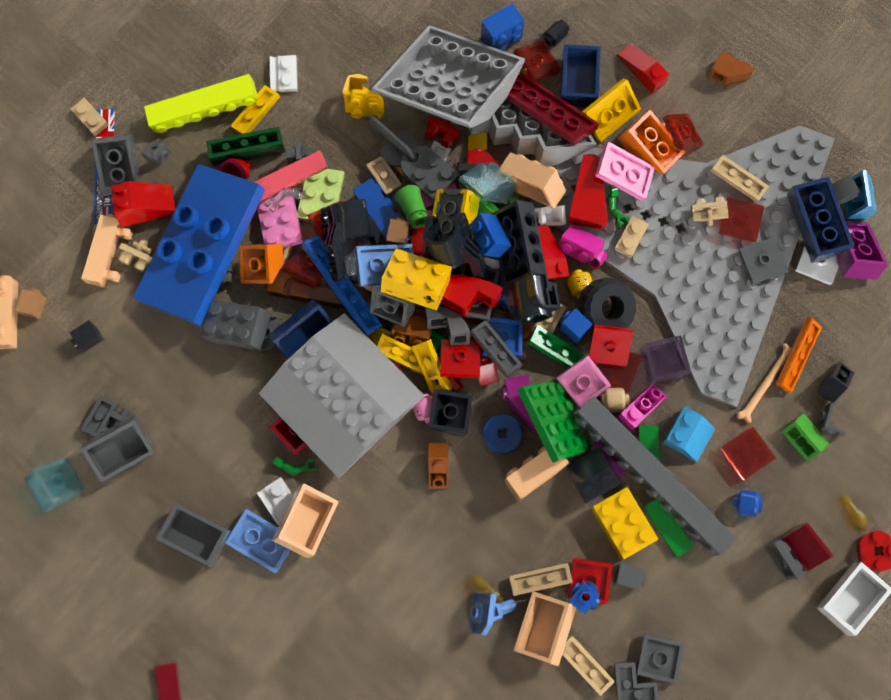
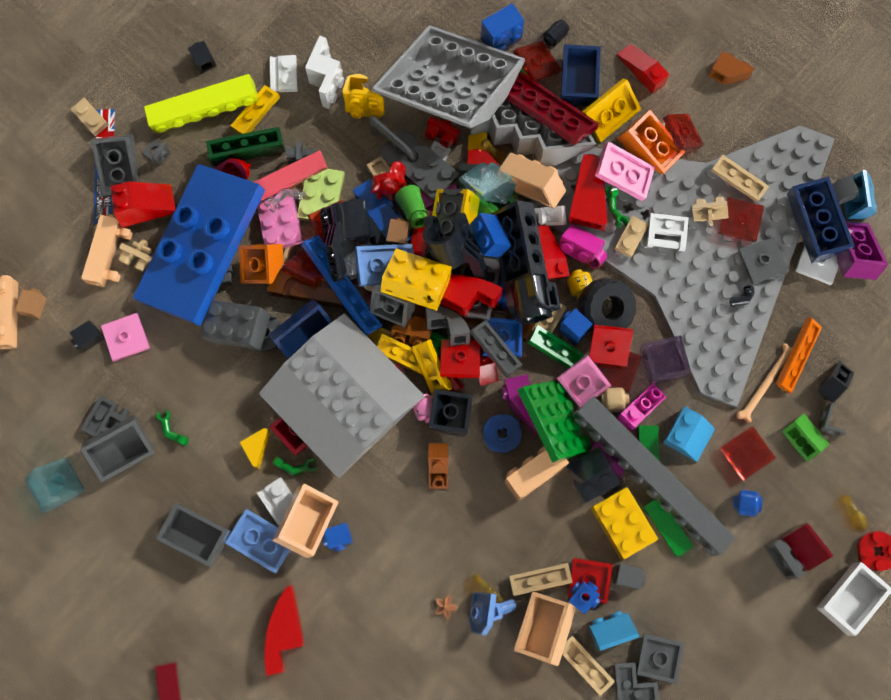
none -> bright pink plate [101,313,150,362]
none -> green arm [156,409,189,446]
none -> black brick [188,40,216,74]
none -> yellow slope [240,428,270,469]
none -> red slope [264,585,305,676]
none -> white bracket [305,36,344,109]
none -> blue brick [322,523,353,552]
none -> red hair [371,161,406,200]
none -> nougat plant [435,595,458,620]
none -> clear yellow piece [481,139,507,166]
none -> dark azure slope [588,611,639,651]
none -> white plate [646,213,689,252]
none -> black arm [729,284,755,307]

